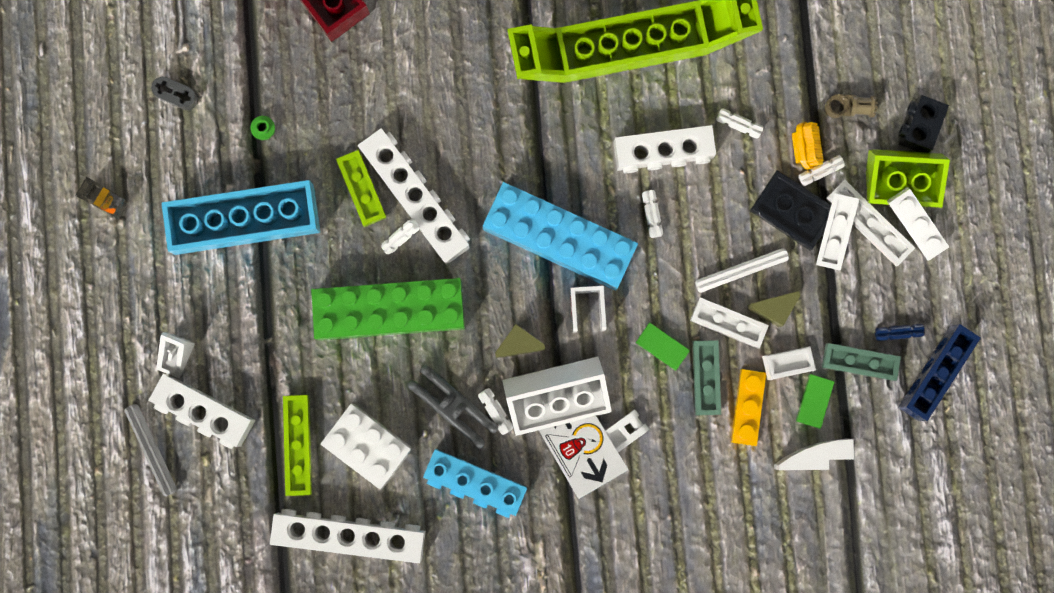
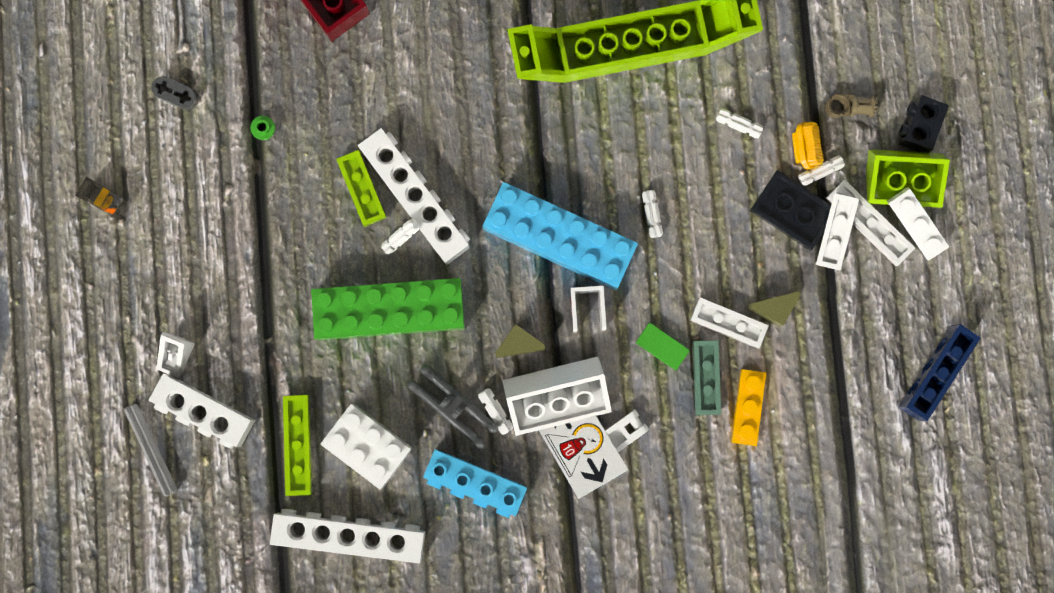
medium azure brick [161,180,321,255] -> none
white brick [613,125,716,174] -> none
white axle [695,248,789,292] -> none
white tile [762,346,816,380] -> none
white slope [774,439,854,470] -> none
bright green tile [796,374,835,429] -> none
sand green plate [822,343,901,381] -> none
dark blue axle [875,324,925,341] -> none

